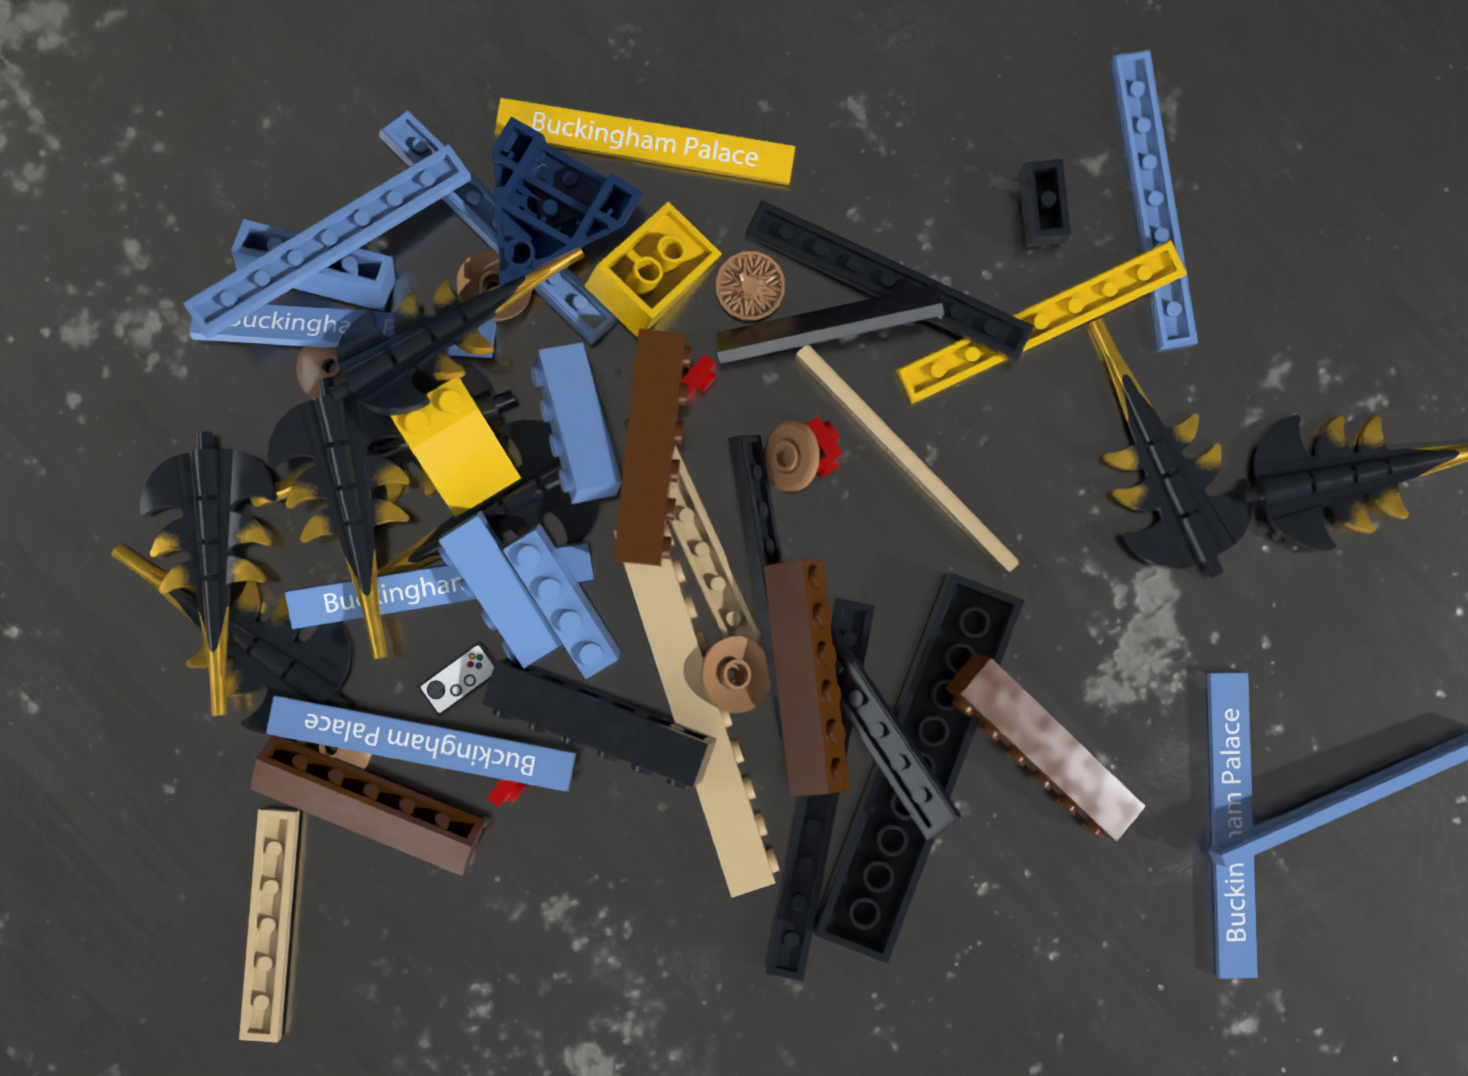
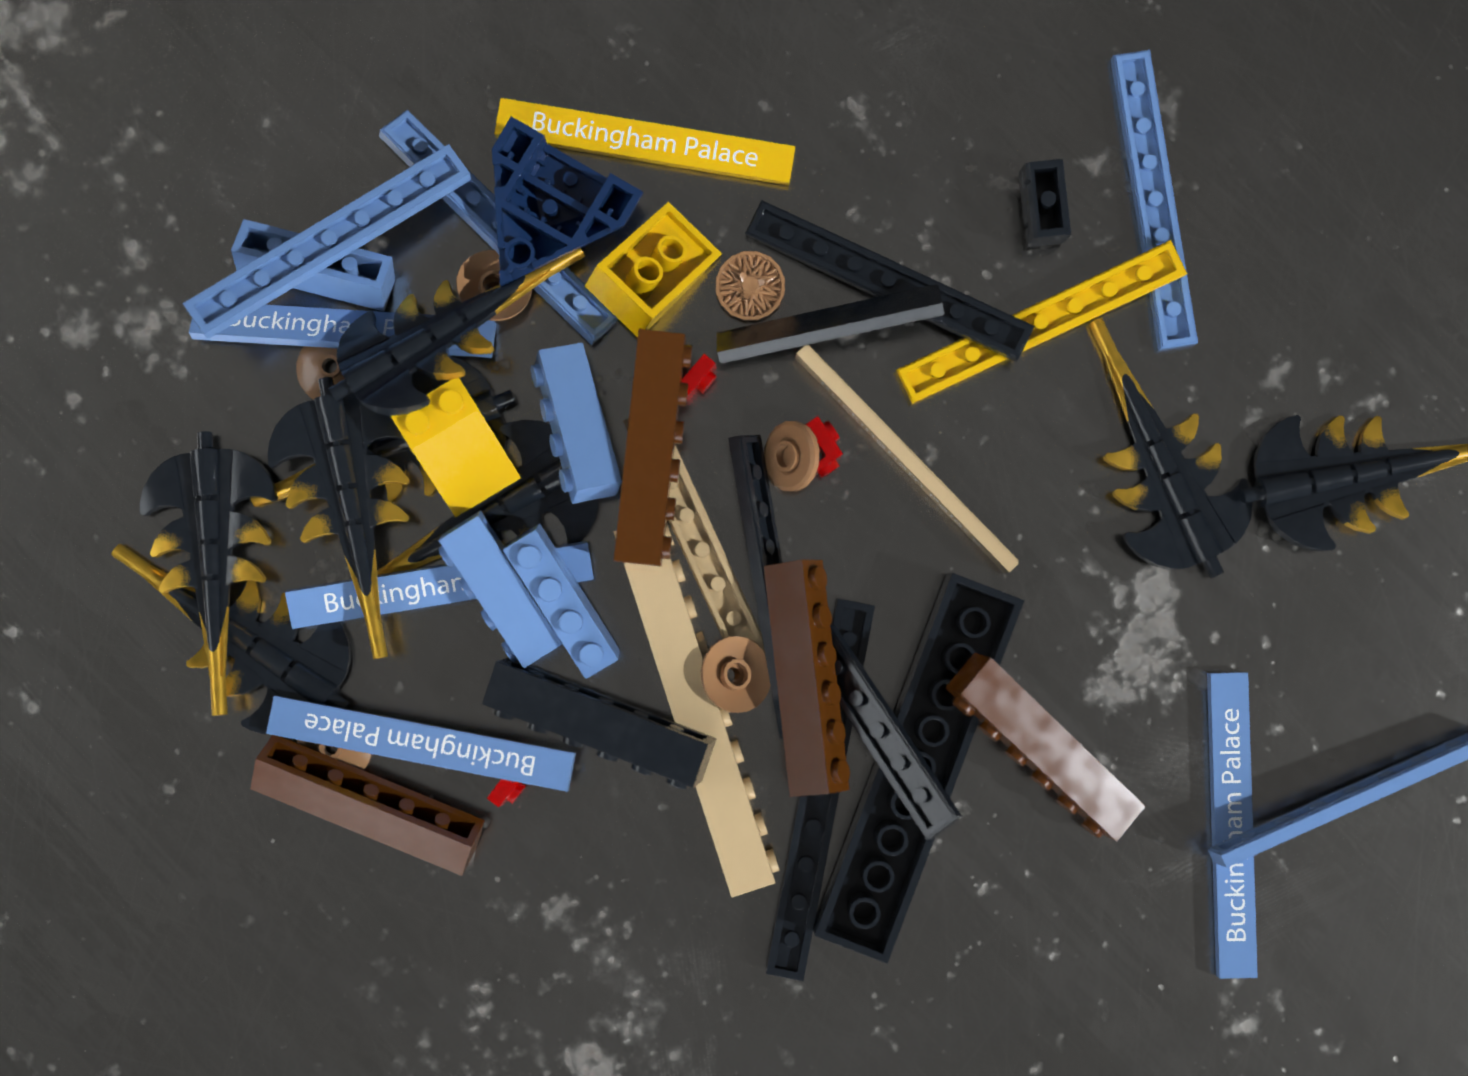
tan plate [239,808,300,1042] -> none
white tile [417,641,495,717] -> none

